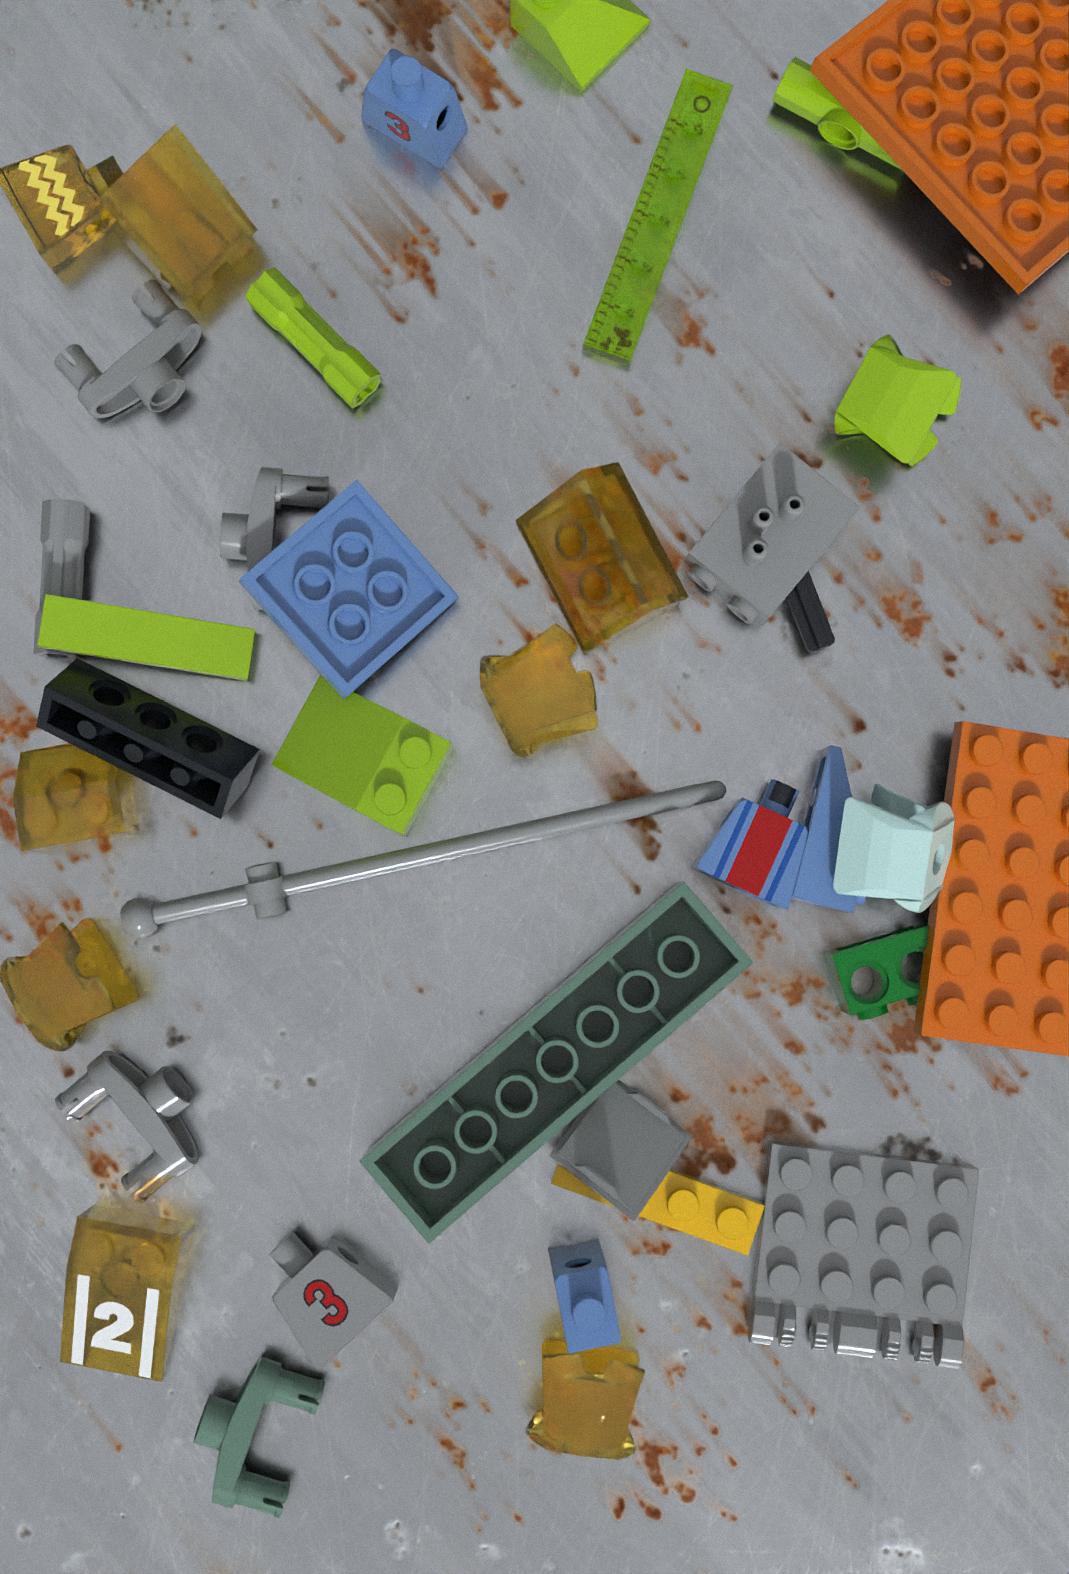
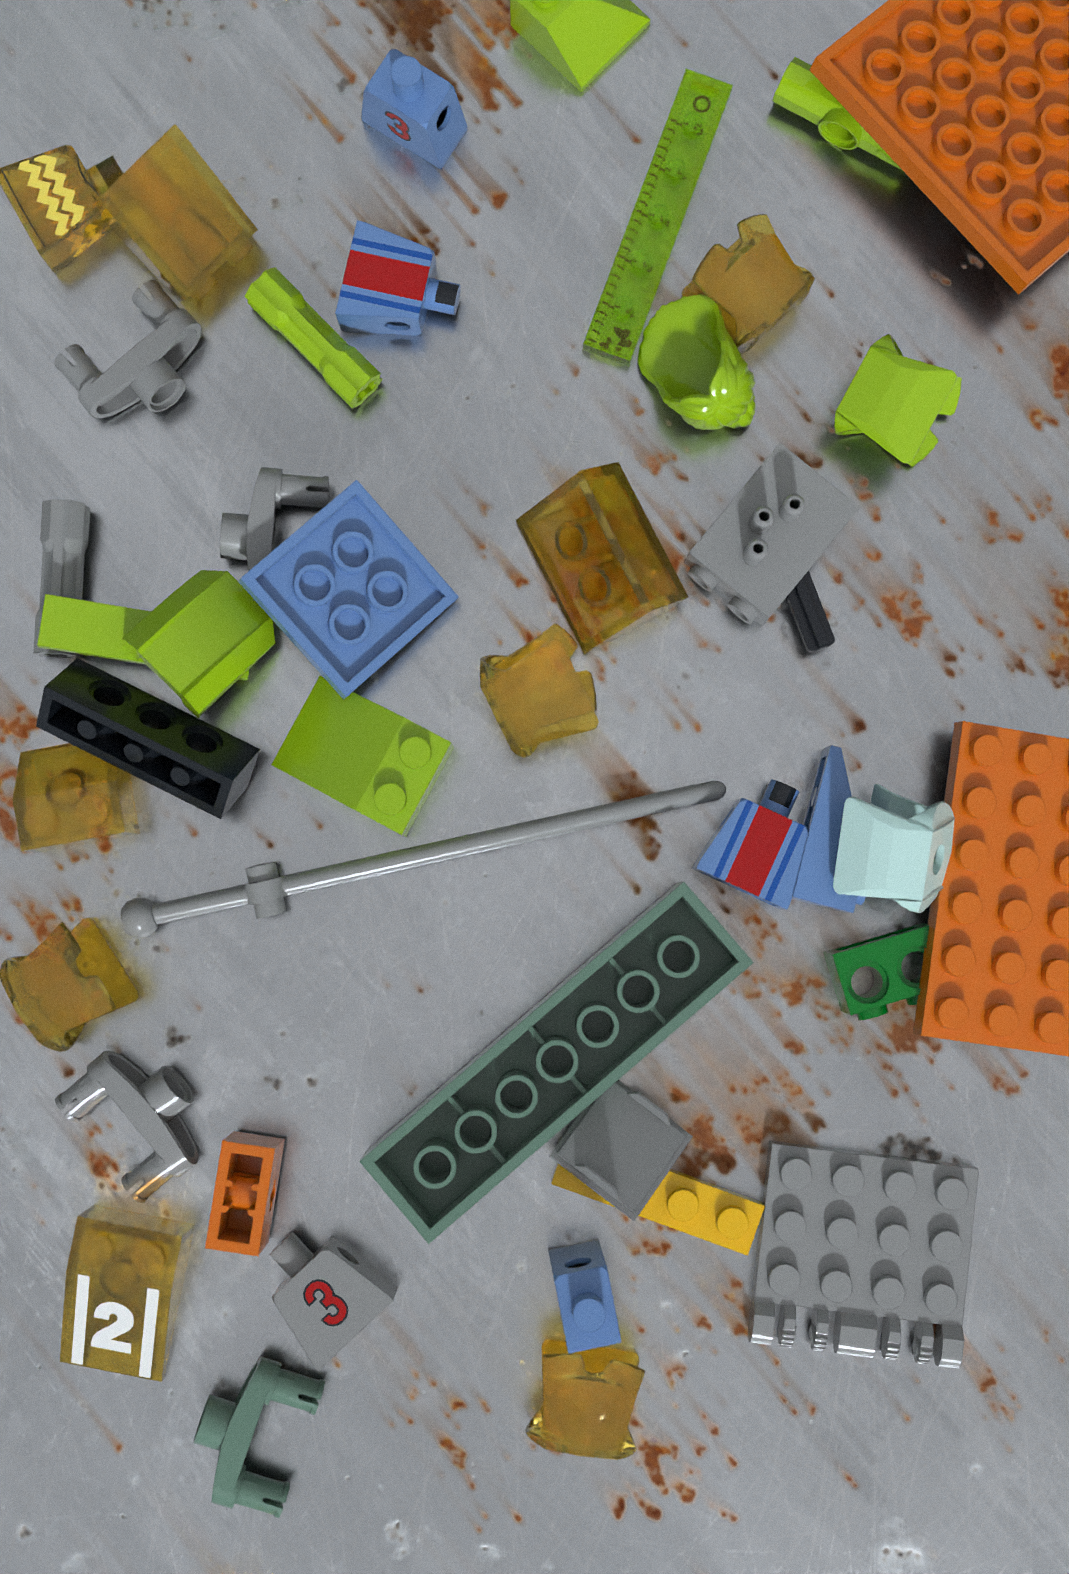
none -> lime slope [122,570,275,718]
none -> orange brick [205,1131,285,1256]
none -> torso [335,220,461,335]
none -> lime hair [638,294,756,430]
none -> clear yellow piece [681,214,815,353]

